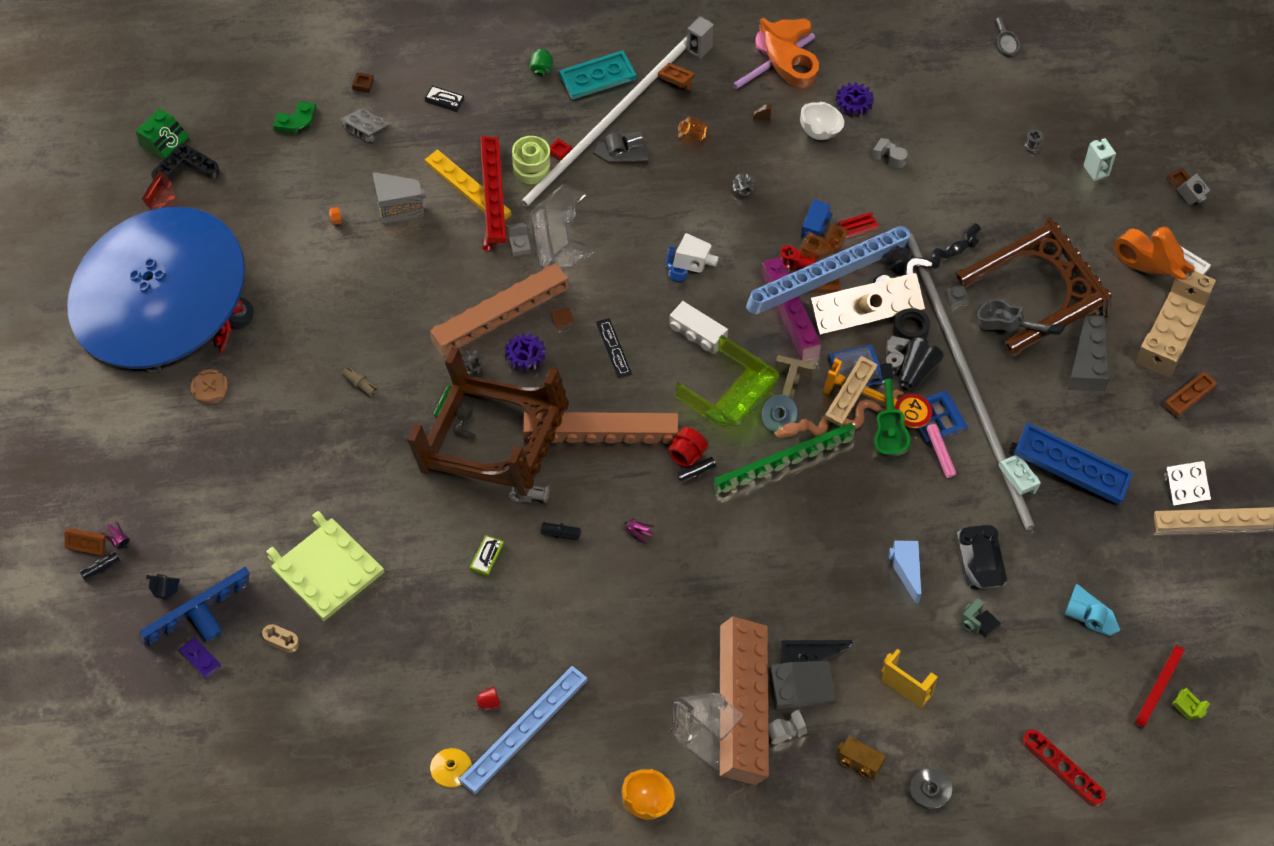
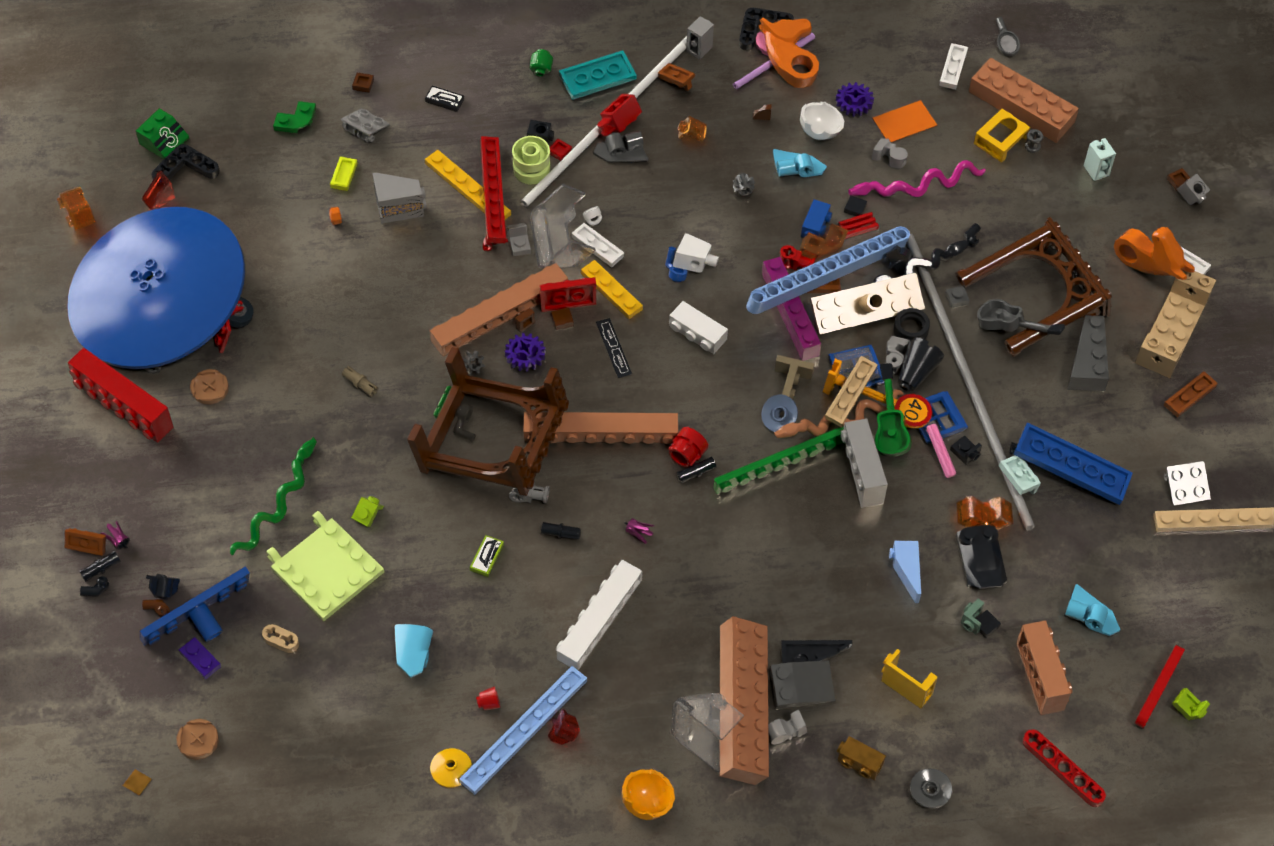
clear neon green windscreen [675,334,779,425] -> none
none -> clear orange brick [57,186,96,230]
none -> red brick [67,347,174,443]
none -> black arm [80,576,109,597]
none -> pearl gold sticker [122,769,152,795]
none -> reddish brown arm [142,599,170,617]
none -> medium nougat tile [176,719,219,760]
none -> green animal [230,437,317,555]
none -> neon yellow tile [330,157,358,191]
none -> lime bracket [351,495,384,527]
none -> medium azure panel [395,624,433,678]
none -> reddish brown plate [515,308,535,333]
none -> black brick [527,120,554,145]
none -> red plate [540,277,596,312]
none -> clear red piece [548,709,580,745]
none -> white brick [556,560,642,670]
none -> white plate [571,223,624,268]
none -> yellow plate [581,260,643,319]
none -> white tile [583,206,602,226]
none -> red brick [597,93,642,136]
none -> black beam [739,8,794,50]
none -> medium azure panel [773,149,827,177]
none -> light grey wedge [841,419,888,508]
none -> black tile [844,195,867,216]
none -> dark pink animal [848,160,986,197]
none -> orange piece [872,100,937,142]
none -> white plate [939,43,968,90]
none -> black bracket [950,436,982,465]
none -> clear orange brick [956,496,1013,530]
none -> nougat brick [969,58,1079,143]
none -> yellow panel [974,109,1030,163]
none -> nougat brick [1016,620,1072,715]

